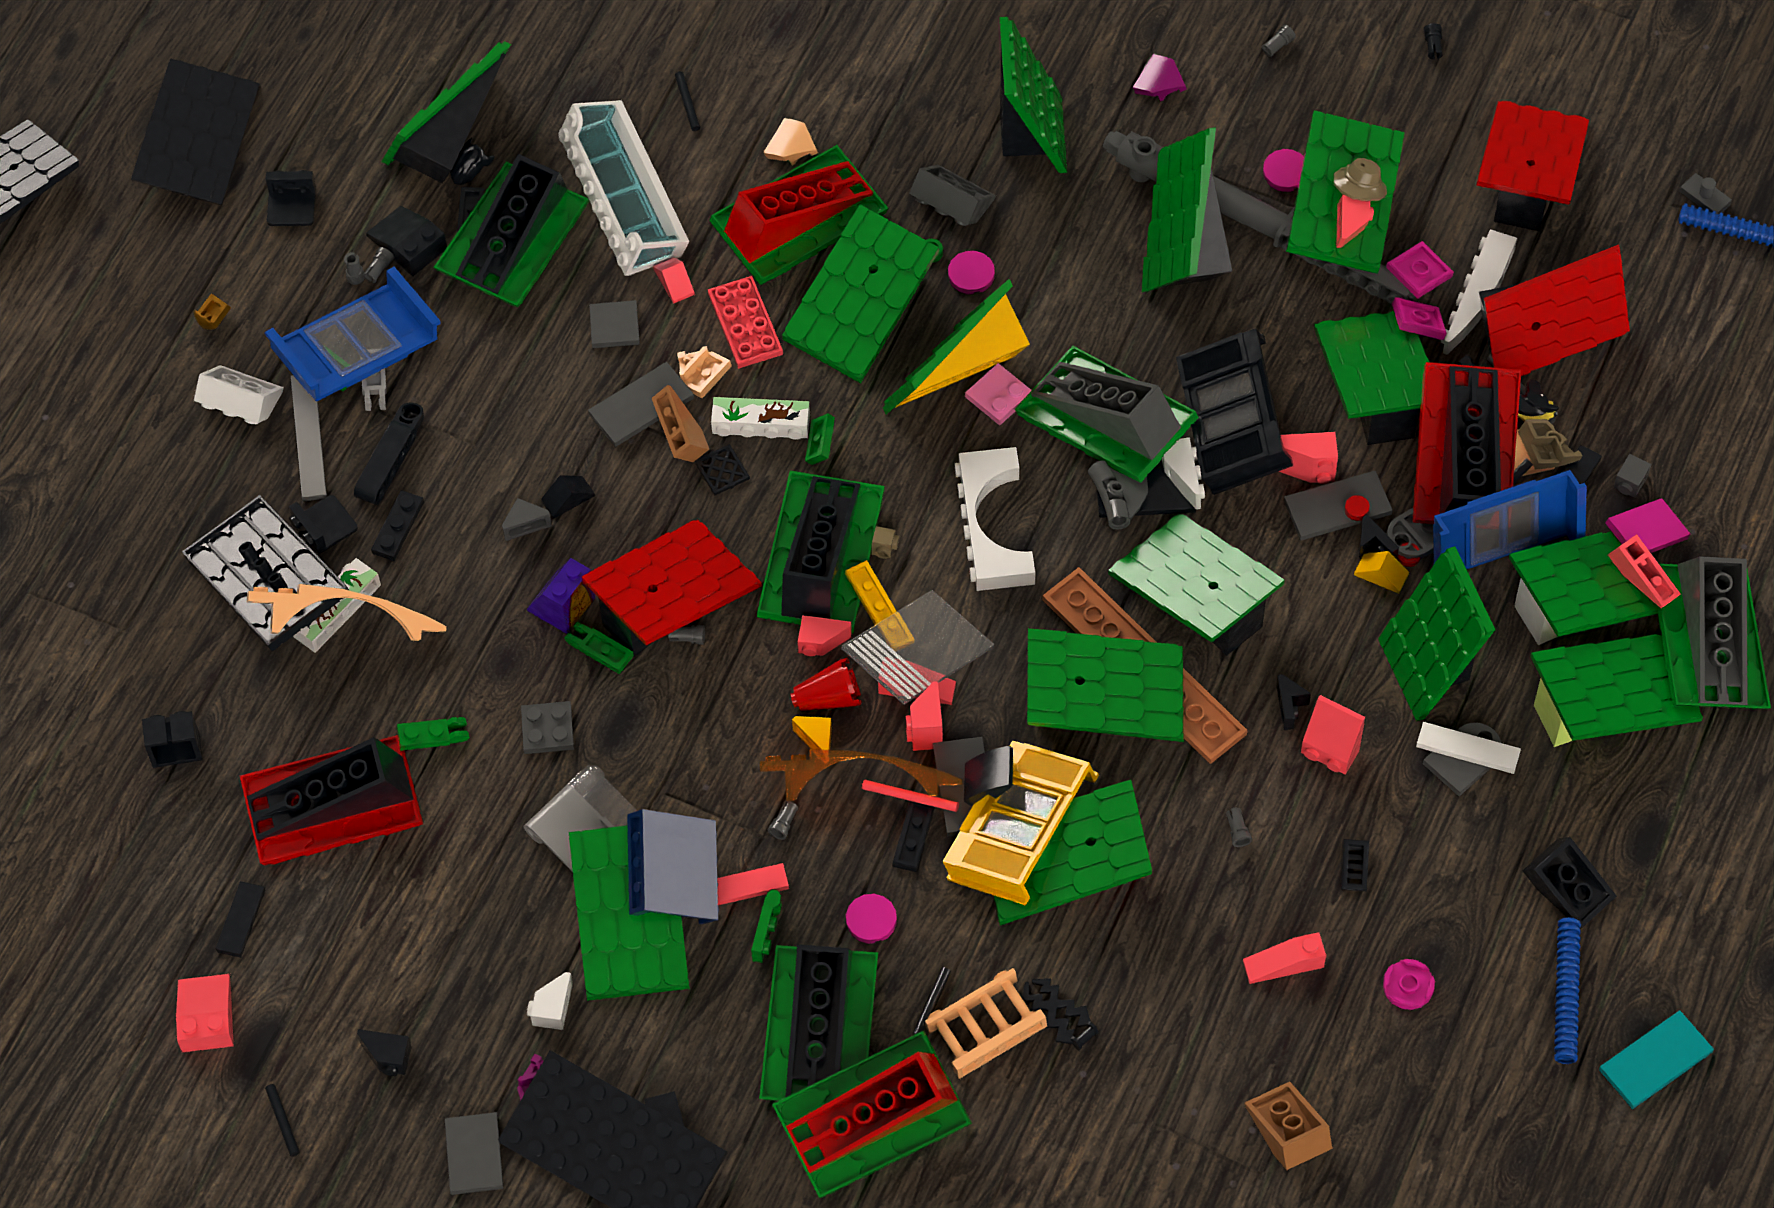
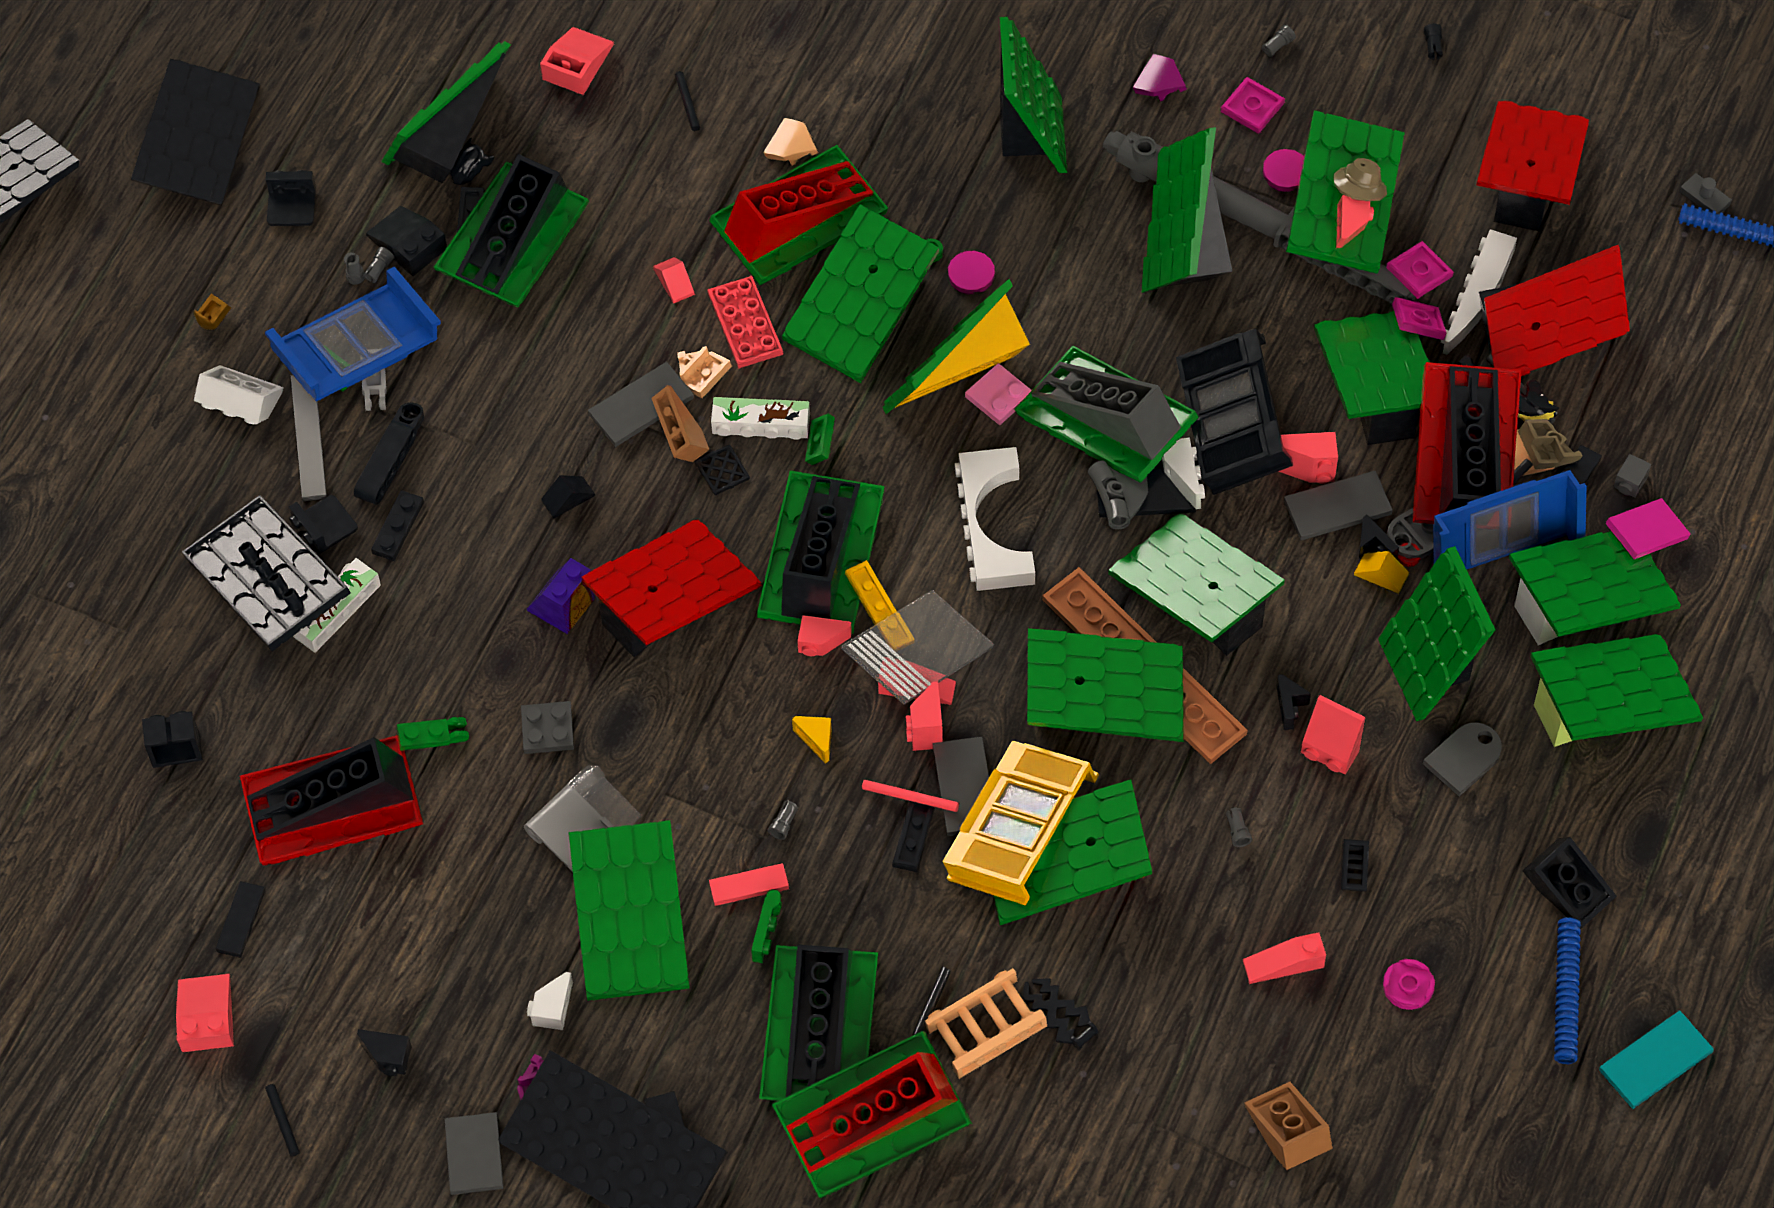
light nougat slope [247,584,446,641] -> none
dark grey slope [502,498,552,541] -> none
window [559,100,689,276] -> none
green hinge [564,622,633,674] -> none
dark grey tile [589,300,640,348] -> none
panel [627,809,719,925] -> none
dark grey pin [668,625,705,645] -> none
clear orange slope [760,749,964,801] -> none
red cone [790,657,862,711] -> none
dark pink tile [846,894,897,944] -> none
dark tan plate [871,526,900,559] -> none
dark grey slope [909,164,996,226] -> none
black slope [964,746,1013,806] -> none
red tile [1345,495,1370,521] -> none
white tile [1416,722,1521,774] -> none
coral slope [1608,534,1681,608] -> none
piece [1657,557,1771,709] -> none
none -> coral slope [540,27,614,95]
none -> dark pink tile [1221,77,1285,134]

